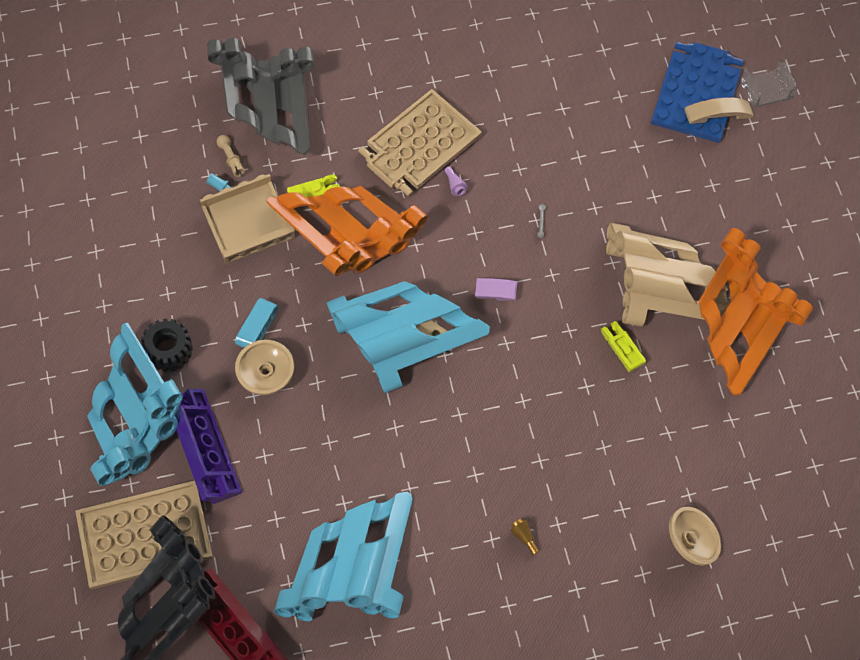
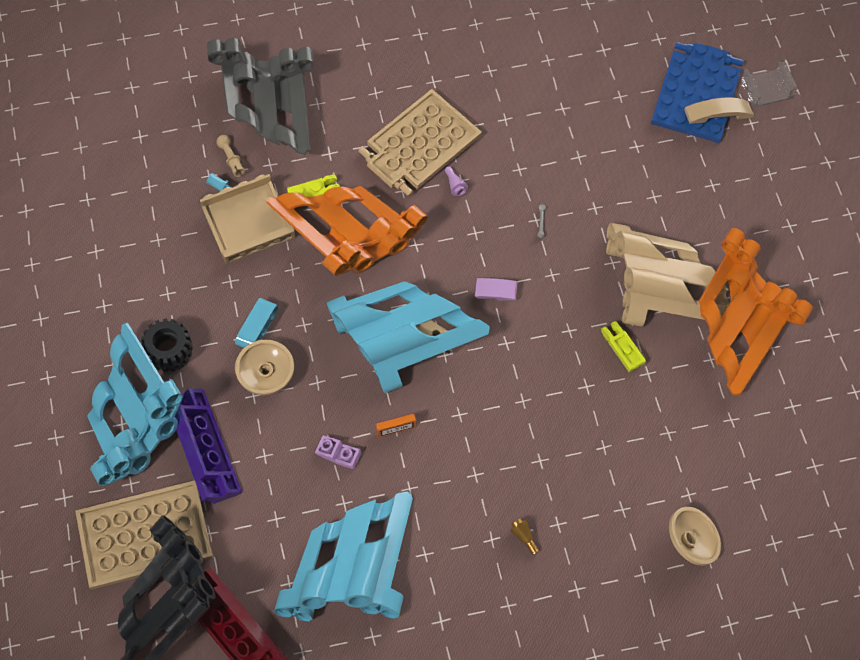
none -> lavender slope [315,436,362,470]
none -> orange tile [376,414,416,438]

